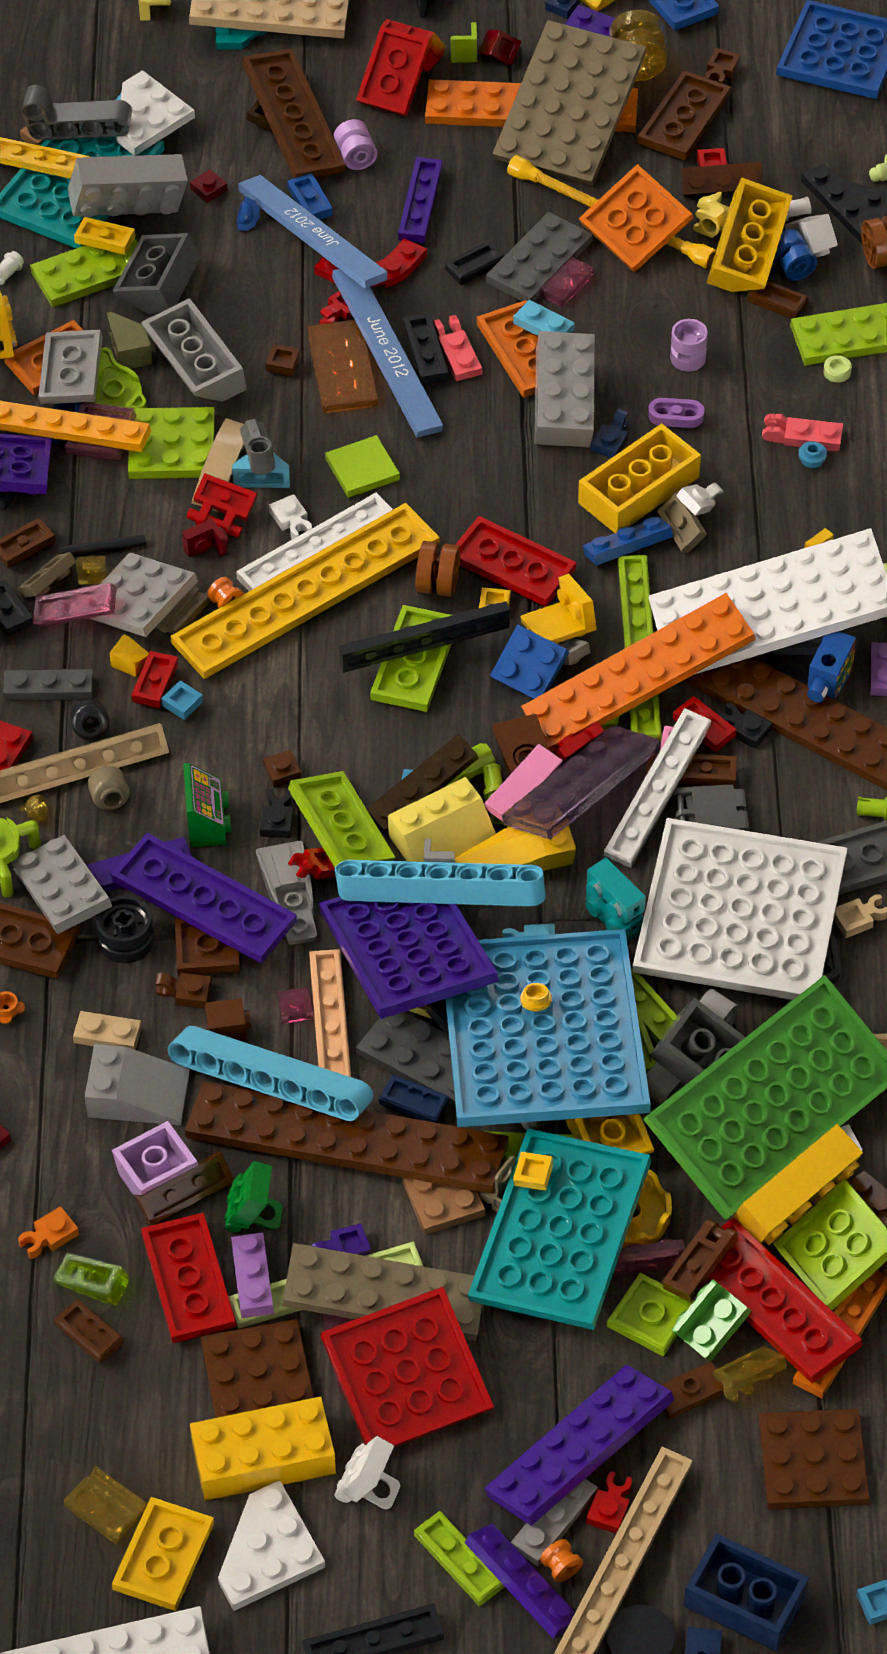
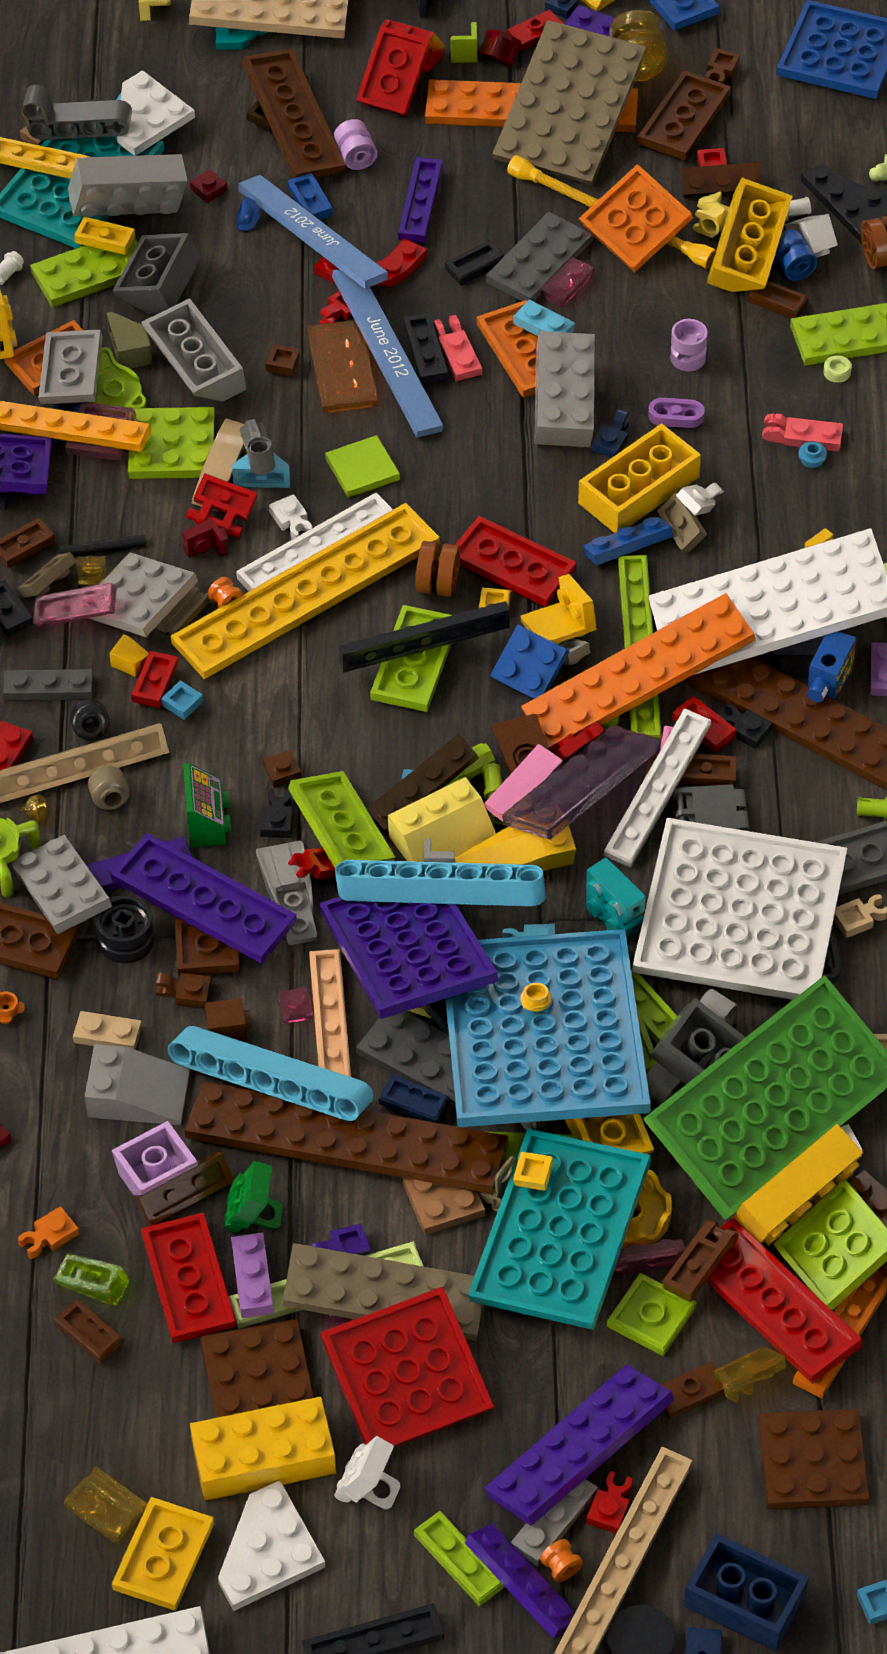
bright green bracket [672,1280,752,1362] -> none
none -> red plate [507,9,564,51]

